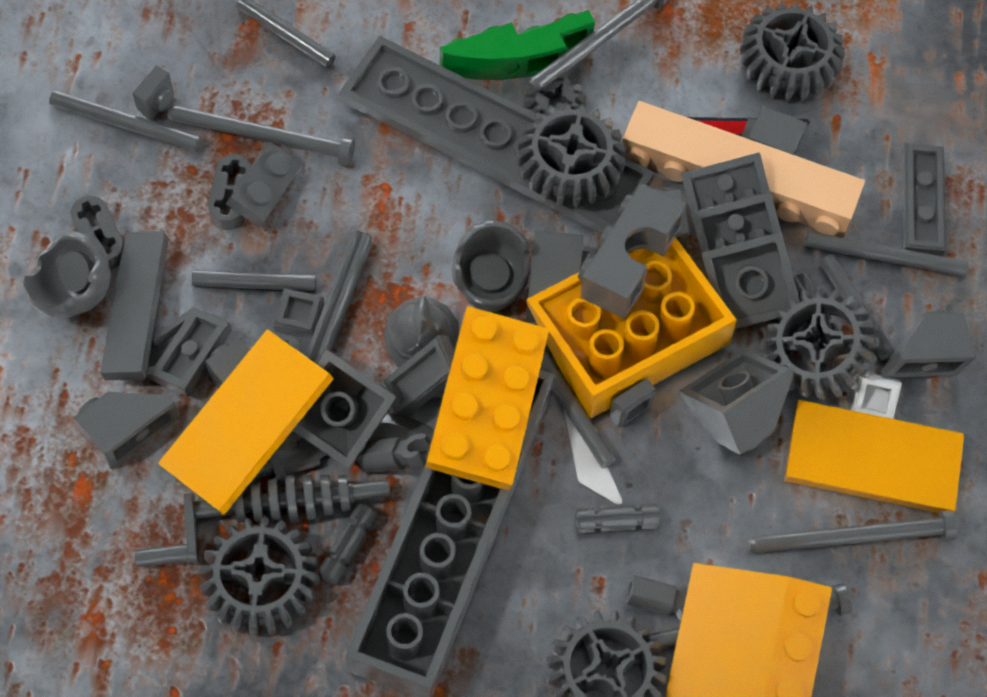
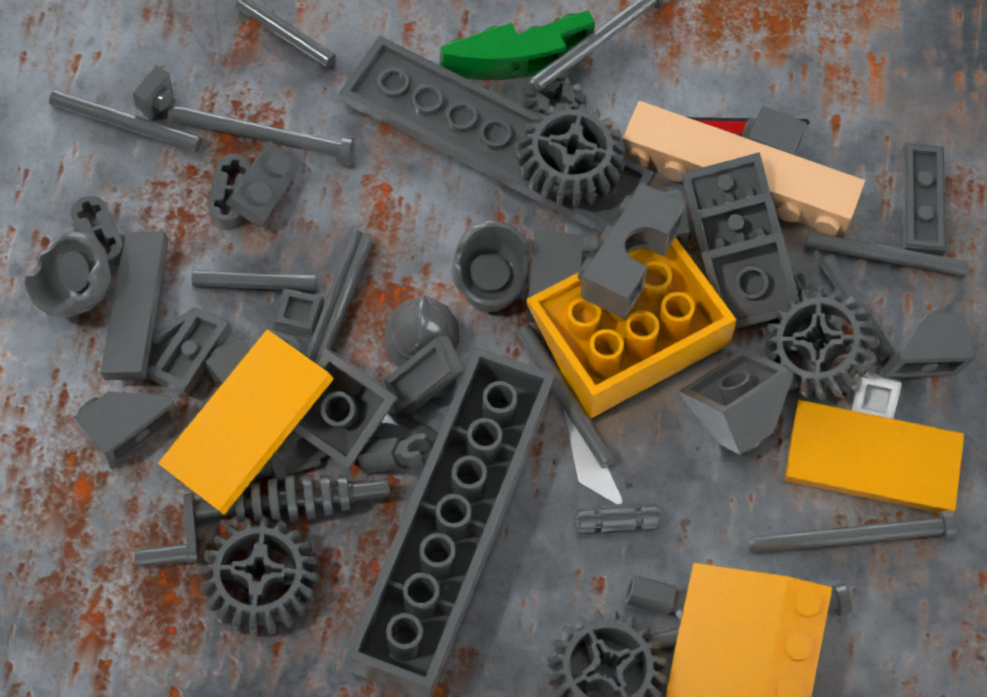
dark grey axle [319,504,377,586] -> none
light orange plate [424,306,549,491] -> none
dark grey tile [609,378,656,427] -> none
dark grey gear [739,1,845,102] -> none

